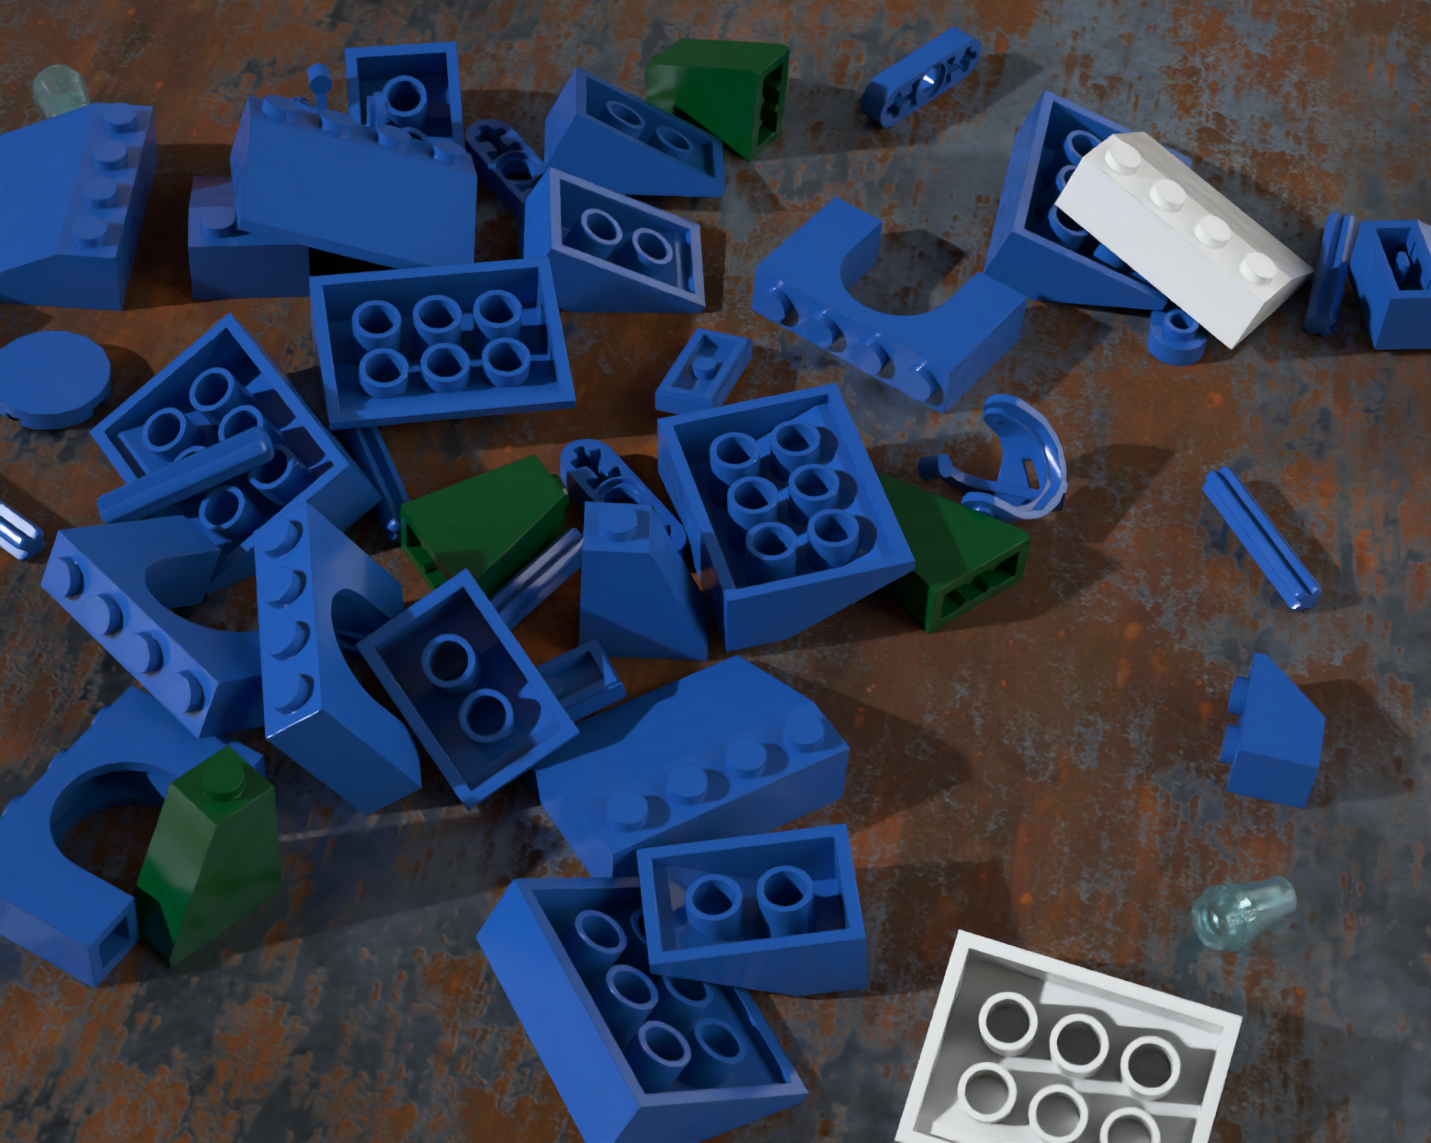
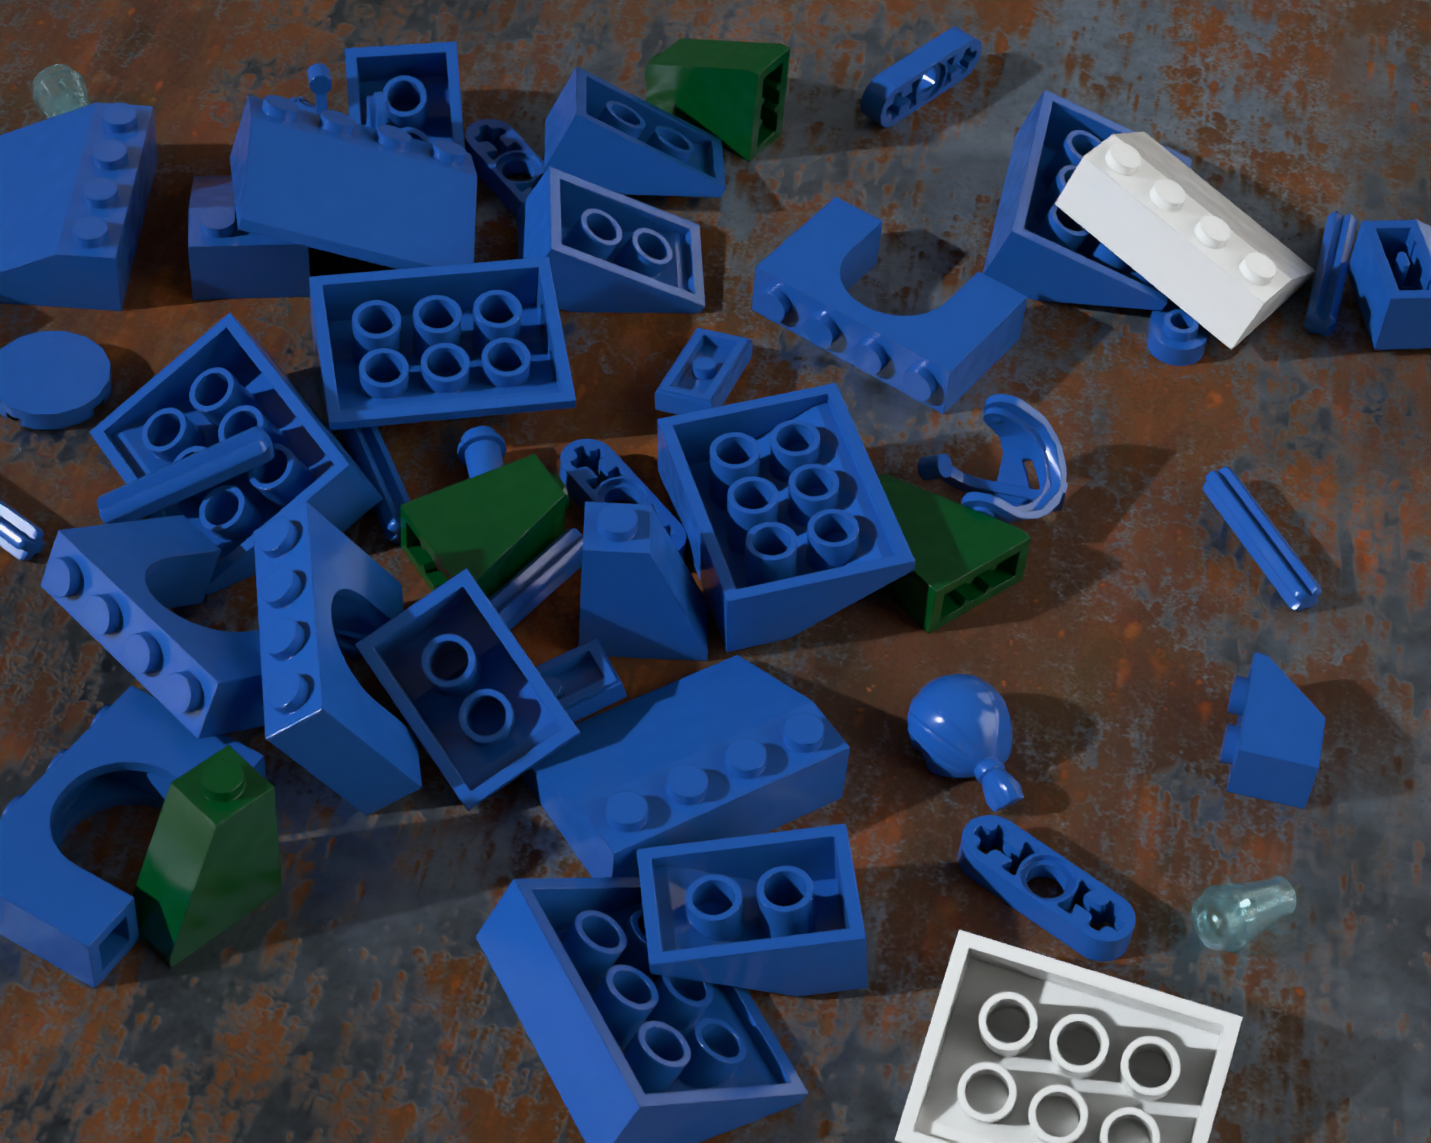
none -> blue pin [457,426,507,478]
none -> blue hair [907,673,1024,812]
none -> blue beam [958,815,1136,962]

